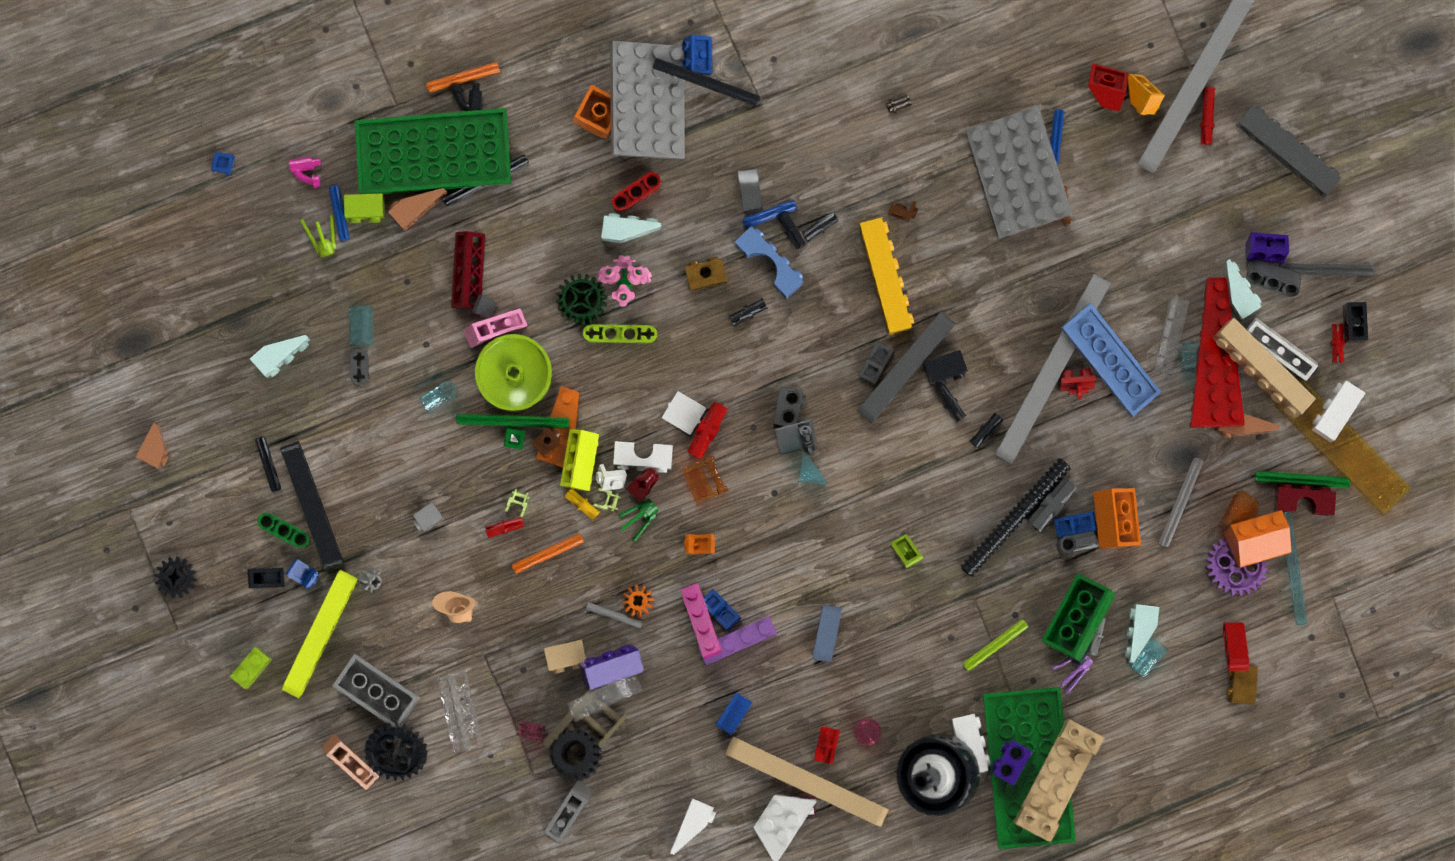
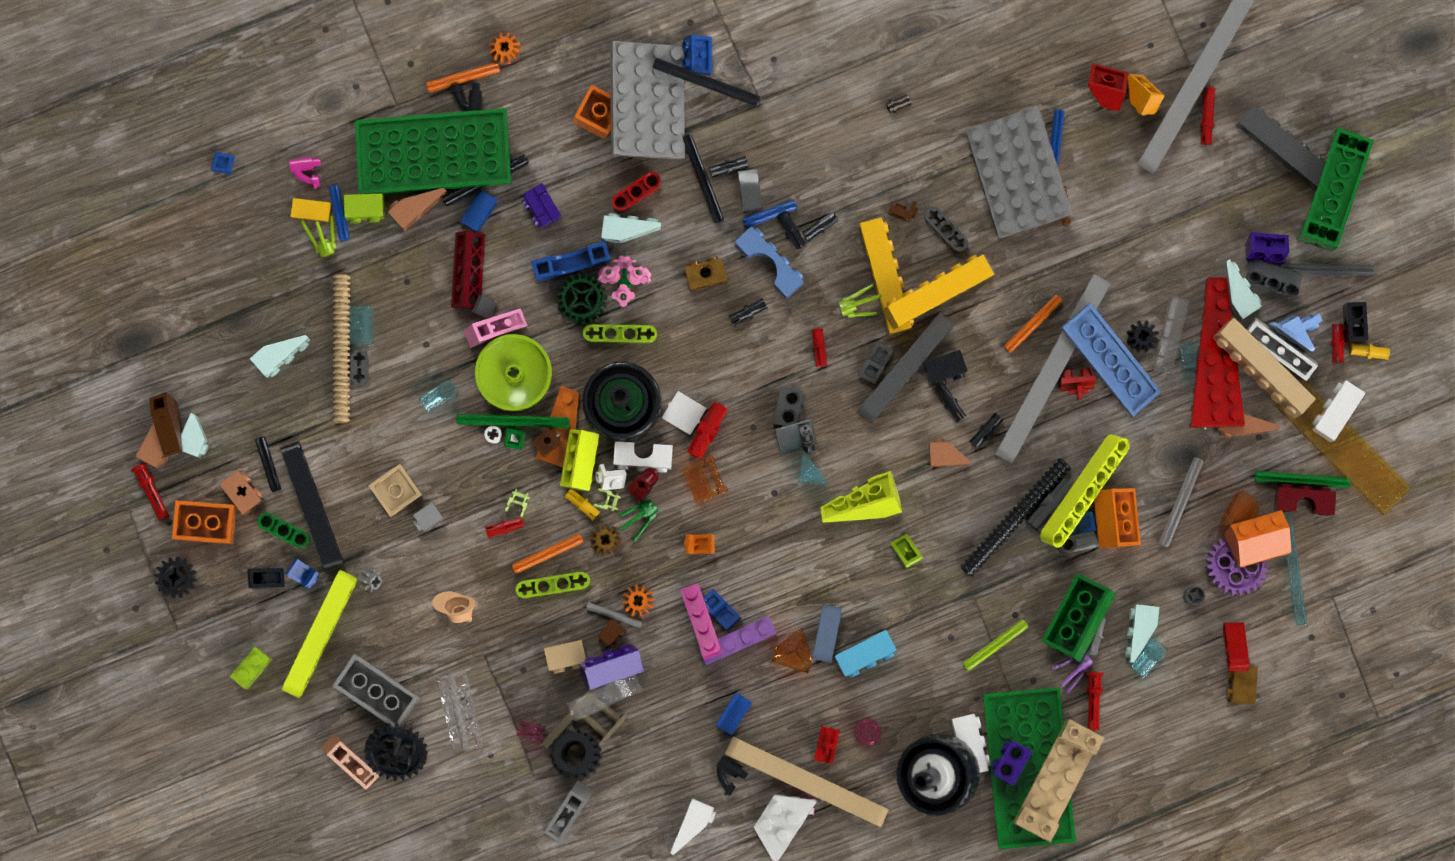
none -> red pin [131,463,169,521]
none -> reddish brown slope [149,392,183,457]
none -> orange brick [172,500,237,545]
none -> light aqua slope [181,413,208,458]
none -> nougat brick [219,470,263,516]
none -> yellow tile [290,198,331,222]
none -> tan piece [333,274,350,423]
none -> tan plate [369,464,423,517]
none -> blue brick [459,190,498,233]
none -> white bush [484,426,502,444]
none -> orange gear [489,32,521,65]
none -> lime beam [516,572,590,598]
none -> dark purple brick [522,183,562,229]
none -> blue arch [531,241,611,283]
none -> black wheel [582,361,662,442]
none -> pearl gold gear [589,524,622,557]
none -> reddish brown brick [598,618,628,649]
none -> black axle [683,134,724,224]
none -> black pin [709,156,749,178]
none -> black plant [716,755,748,796]
none -> clear orange slope [772,627,812,673]
none -> red axle [811,328,827,367]
none -> neon yellow wedge [820,471,902,523]
none -> medium azure brick [834,630,897,678]
none -> lime plant [839,284,882,319]
none -> yellow brick [883,254,994,330]
none -> dark grey beam [924,207,968,253]
none -> nougat slope [929,439,969,467]
none -> orange axle [1004,295,1063,353]
none -> neon yellow beam [1040,434,1130,547]
none -> red pin [1086,672,1104,731]
none -> black gear [1126,320,1159,353]
none -> dark grey wheel [1183,586,1205,606]
none -> light blue piece [1268,313,1323,353]
none -> green plate [1296,128,1374,252]
none -> yellow pin [1349,343,1390,360]

